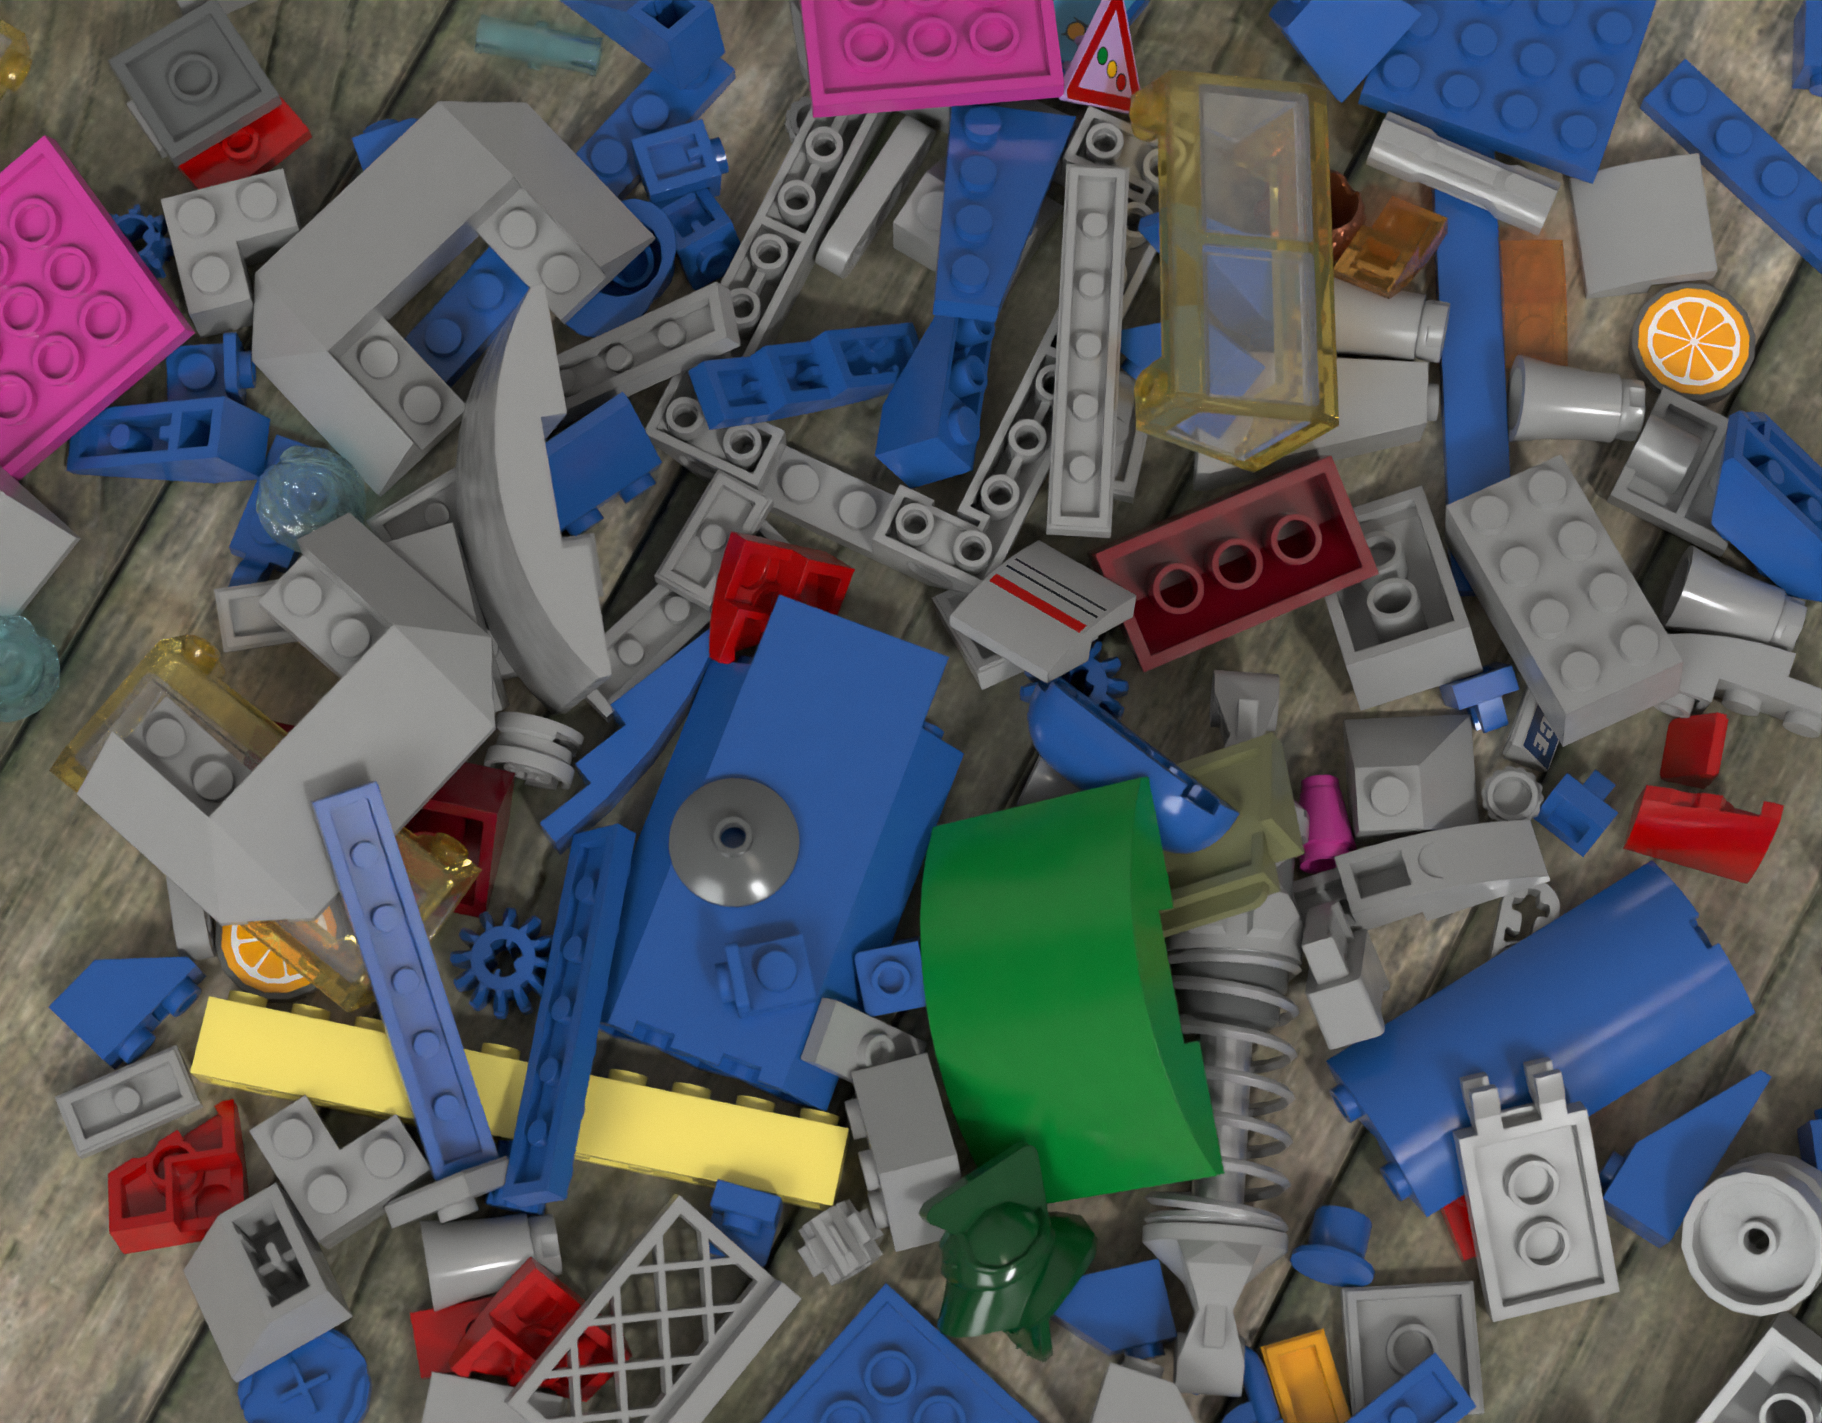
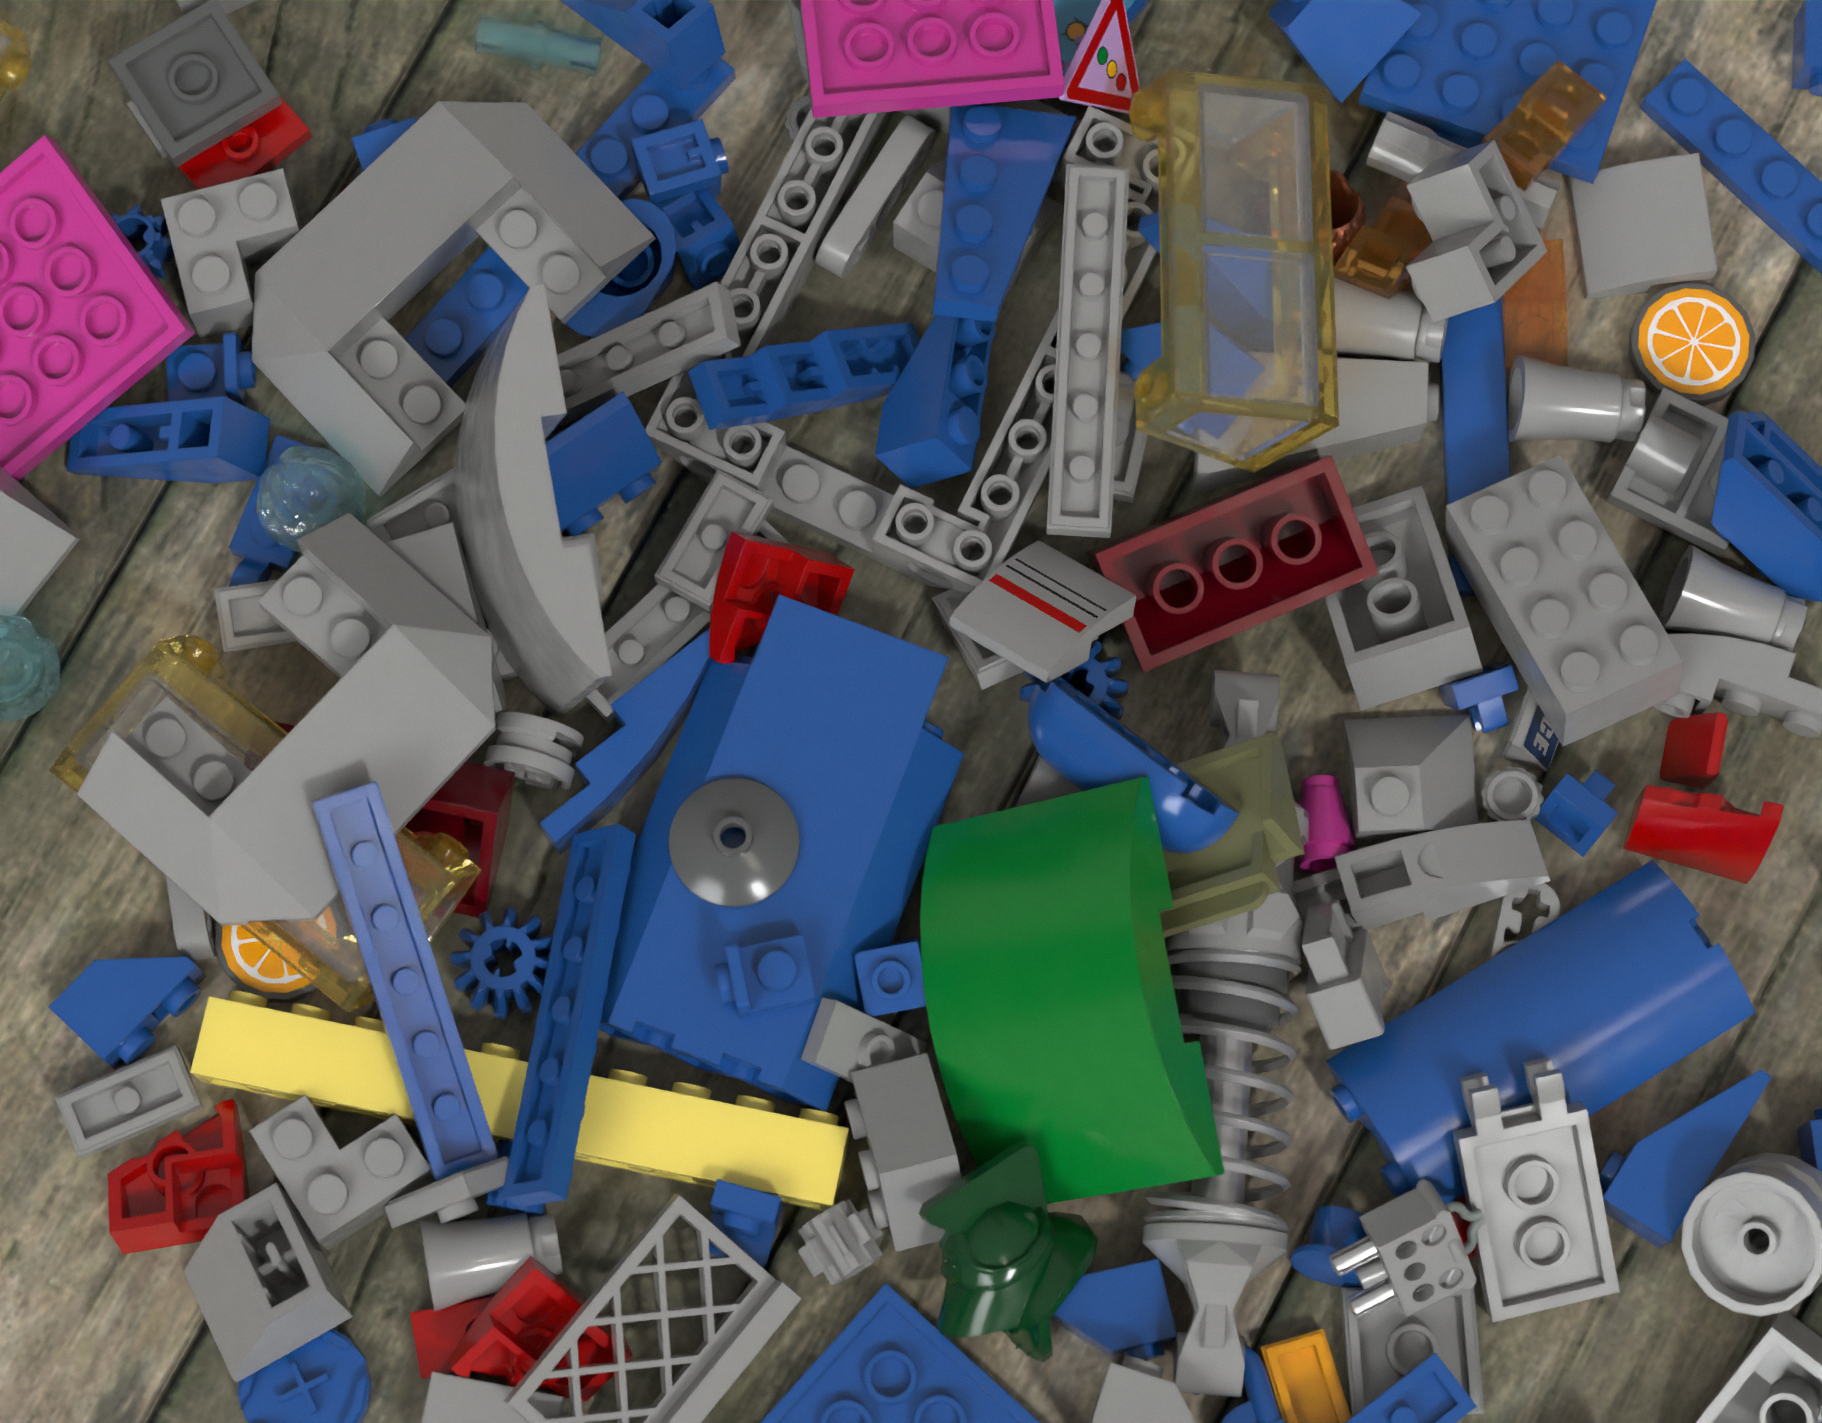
none -> light grey piece [1329,1179,1486,1318]
none -> light grey brick [1406,140,1547,322]
none -> clear orange slope [1481,60,1608,191]

